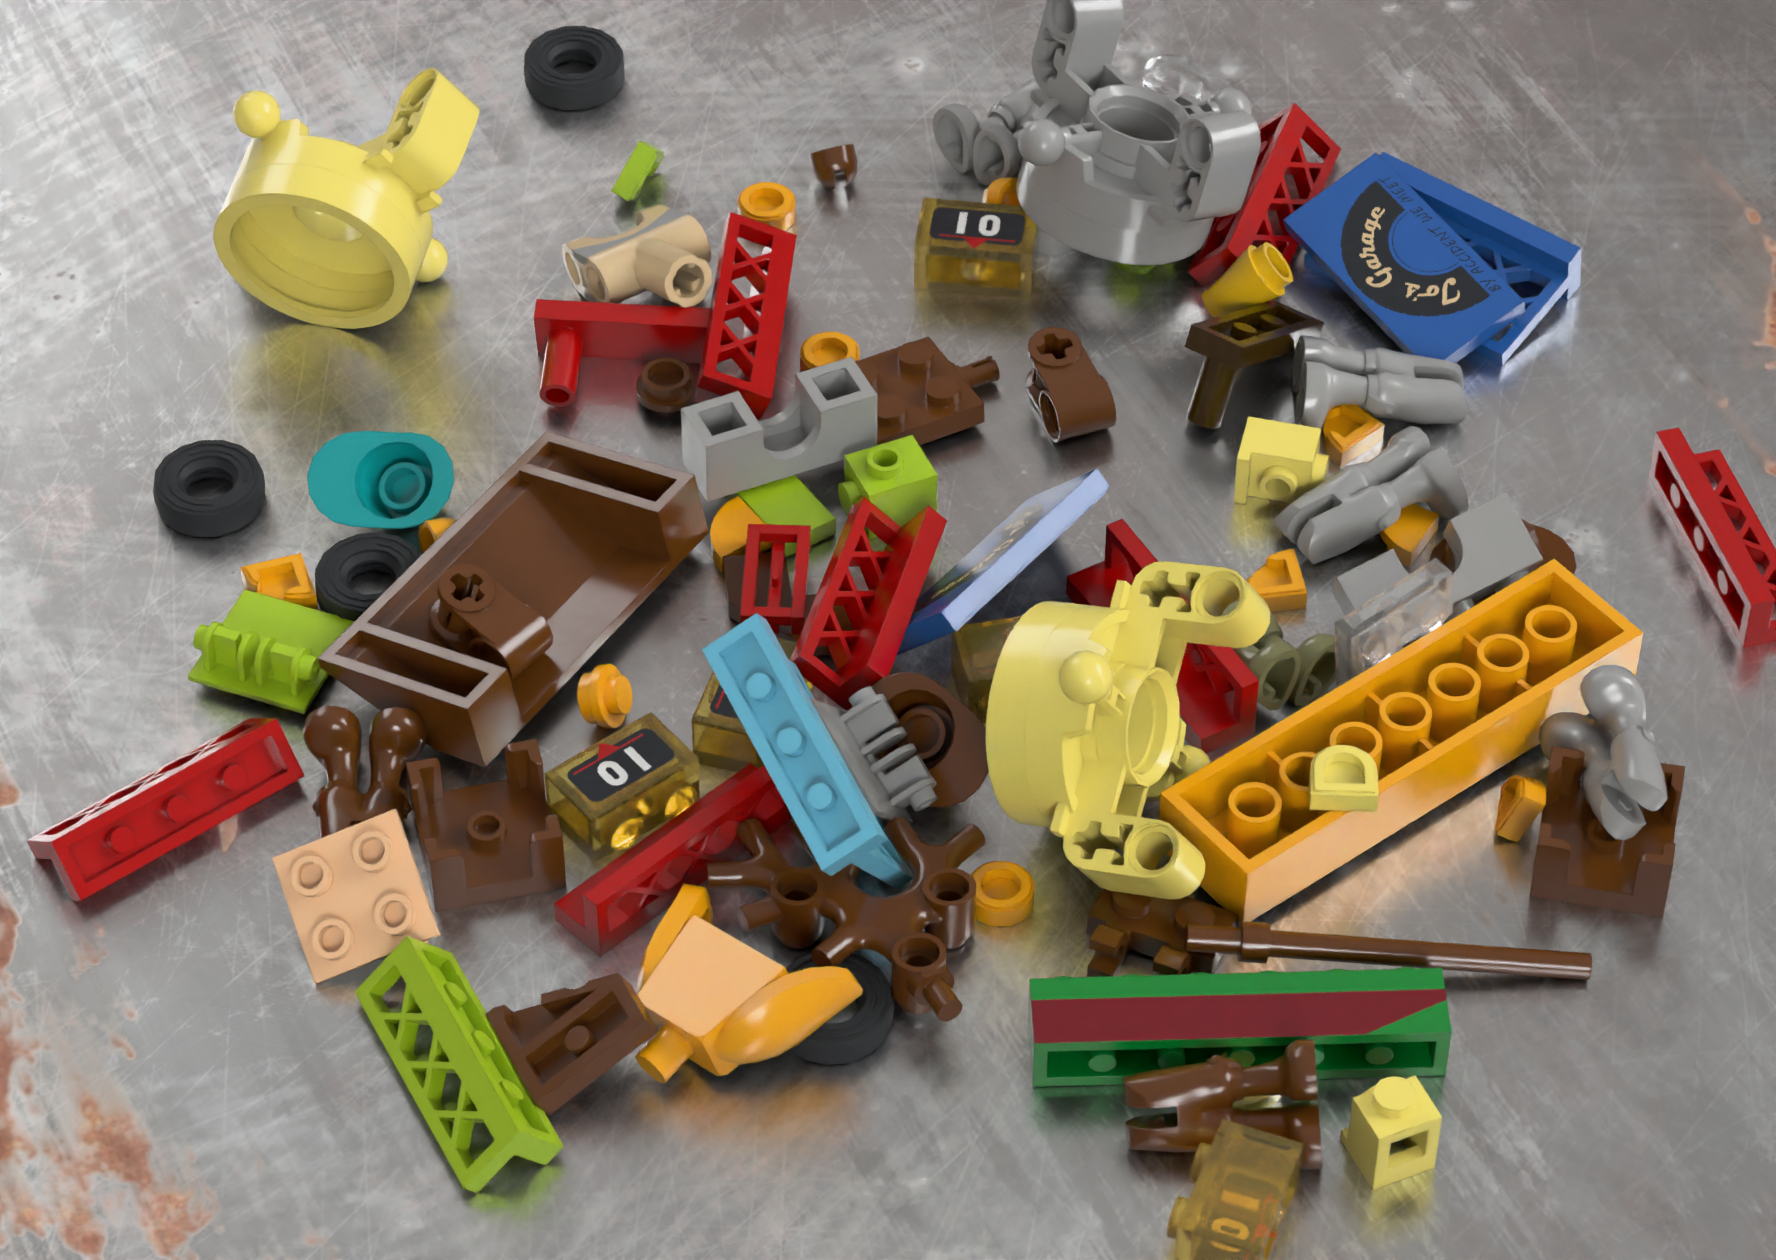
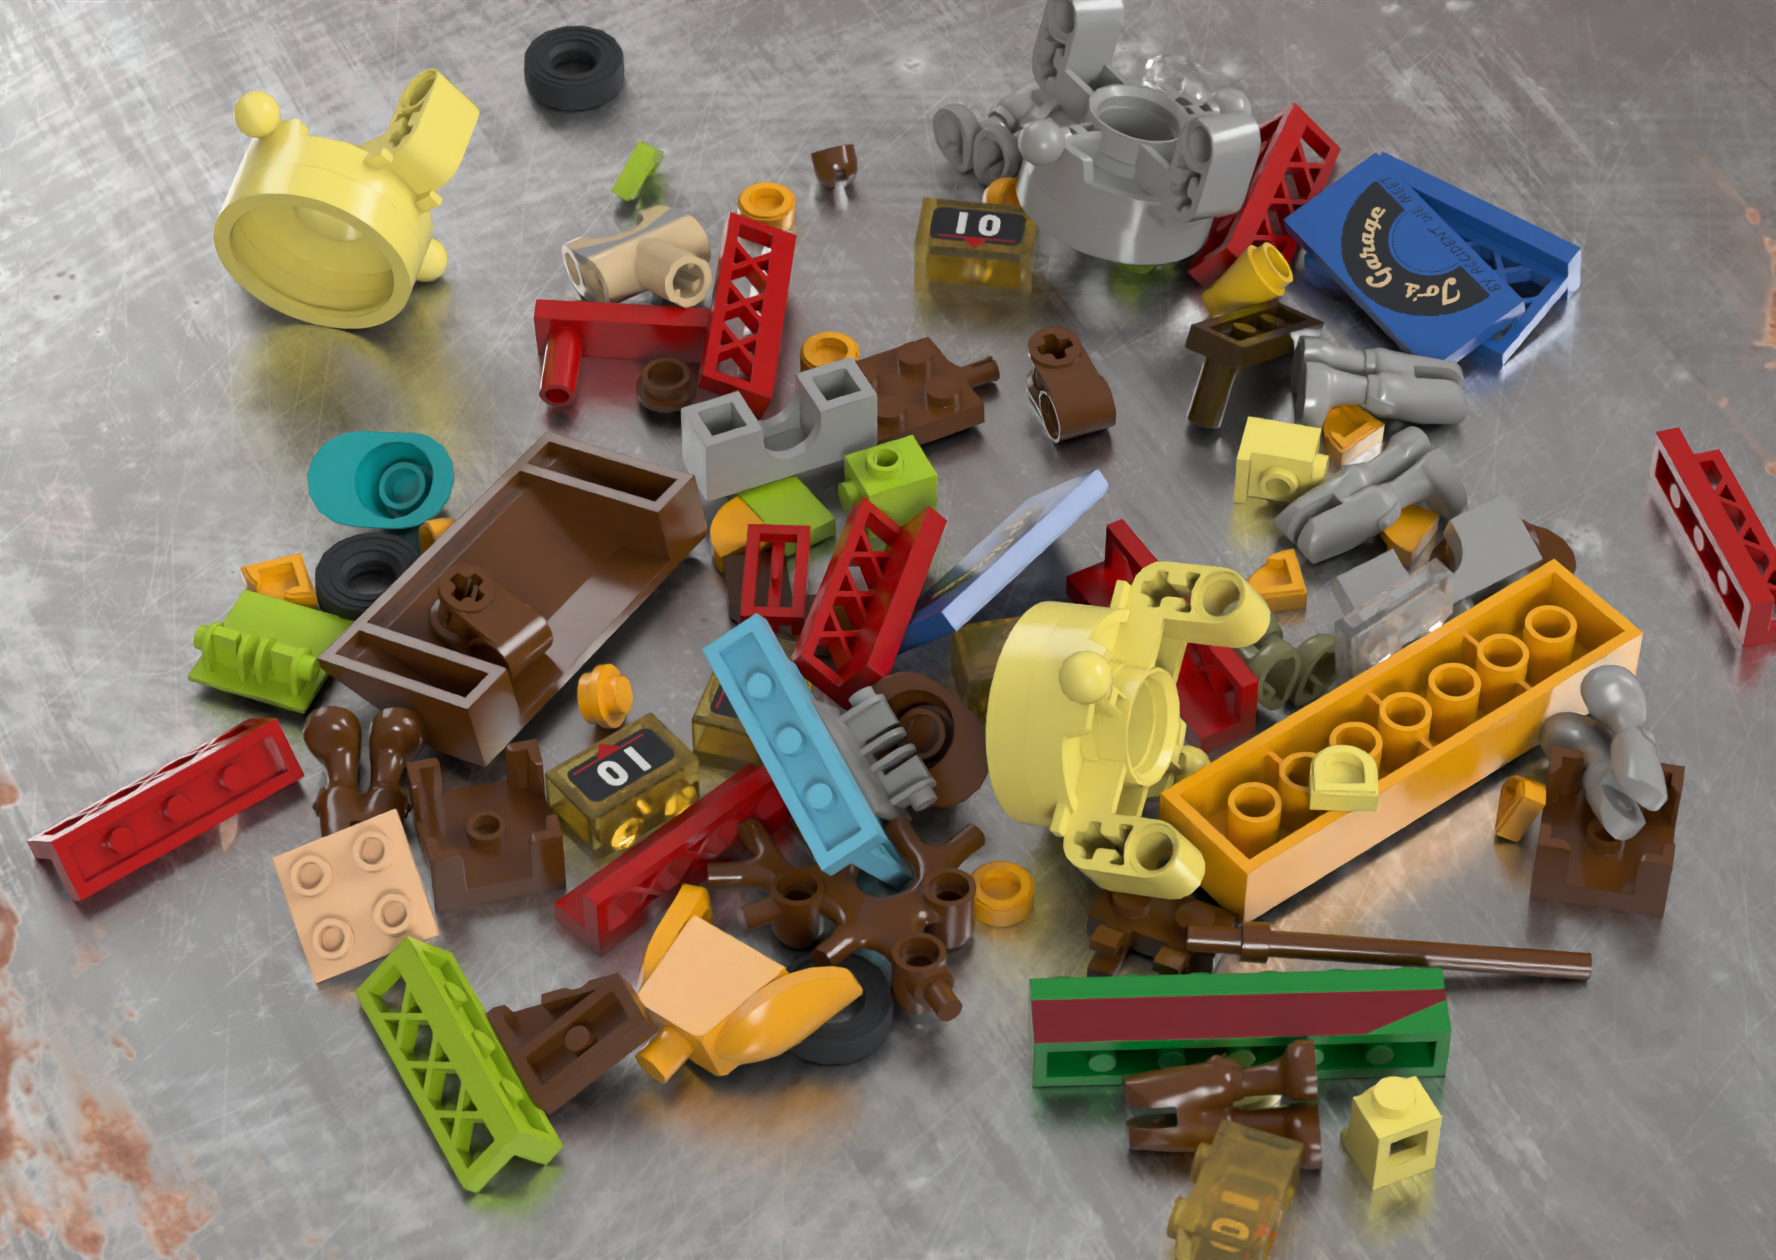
black tyre [153,440,265,537] -> none

